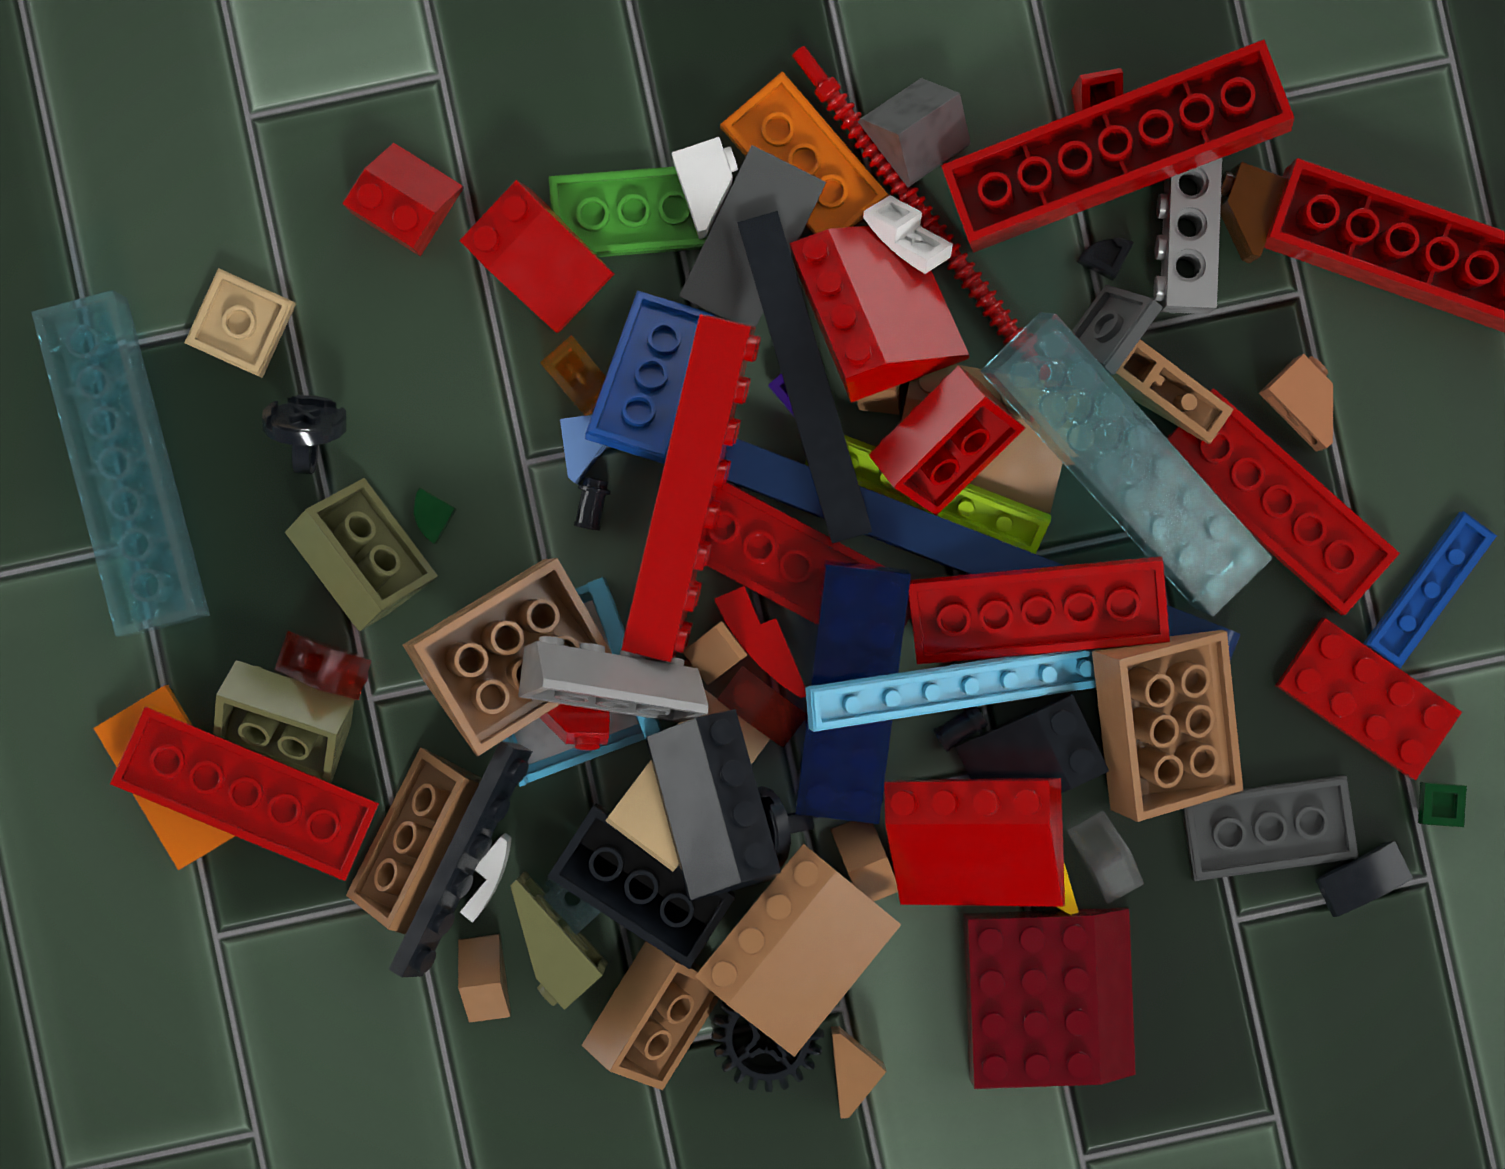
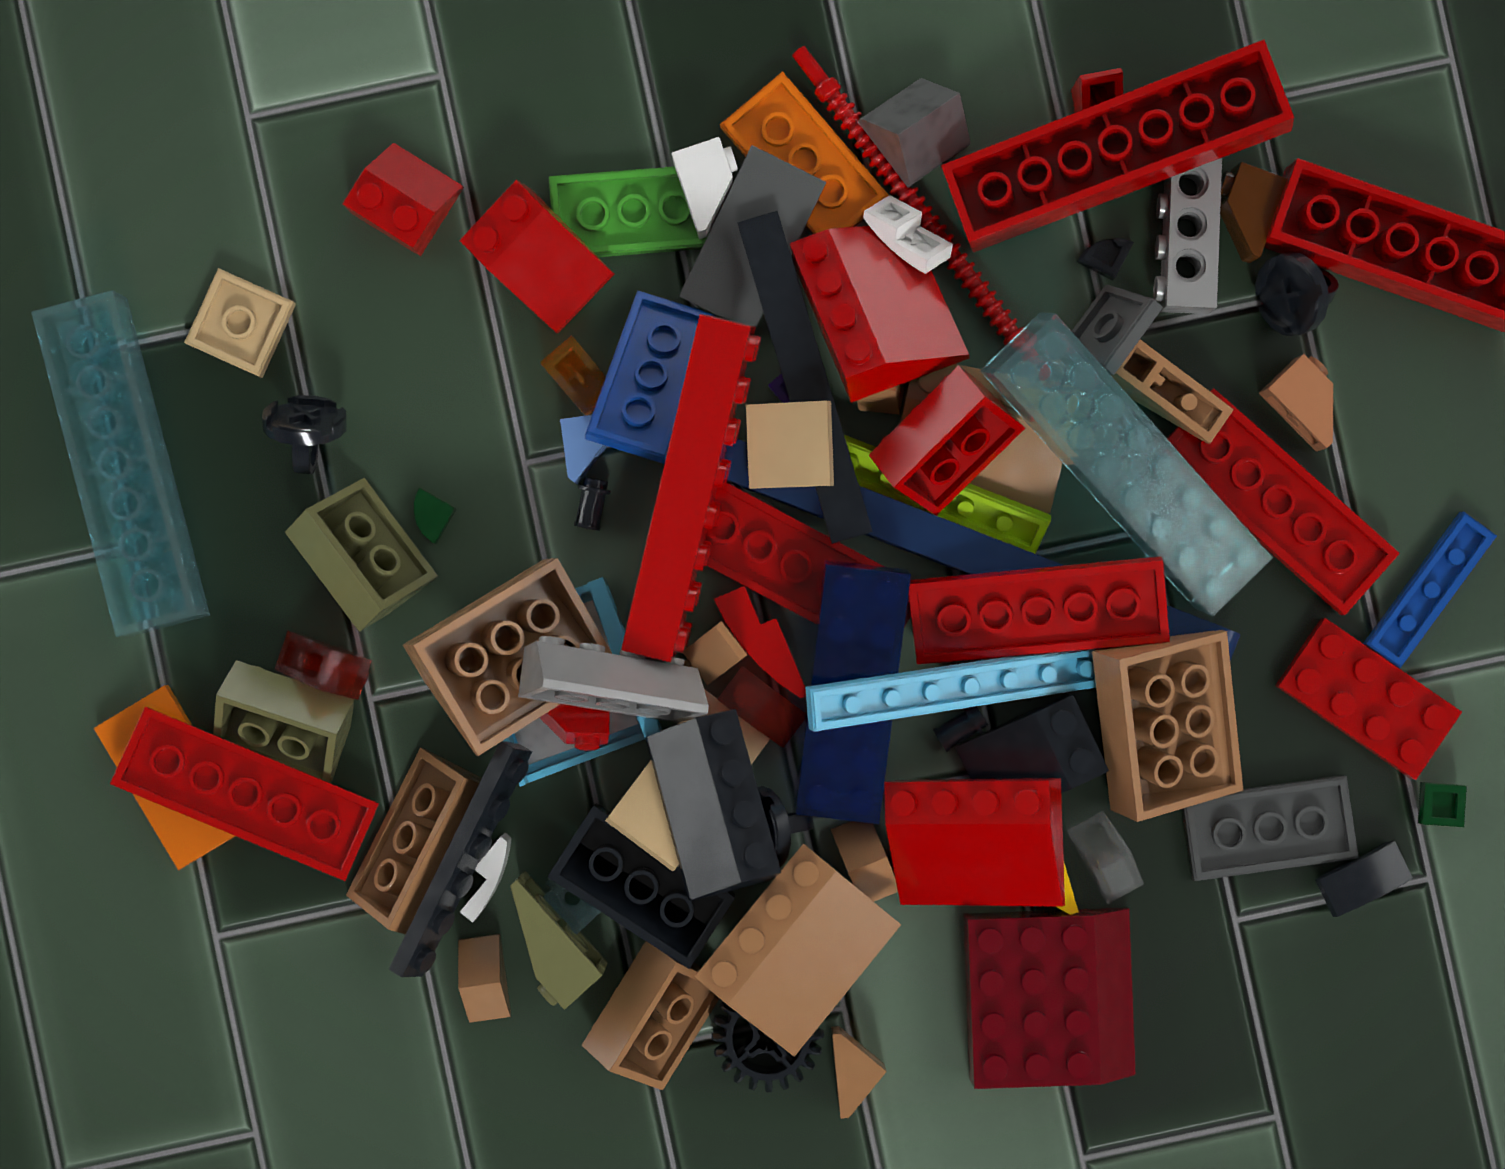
none -> tan tile [746,401,834,489]
none -> black tile [1255,252,1339,336]

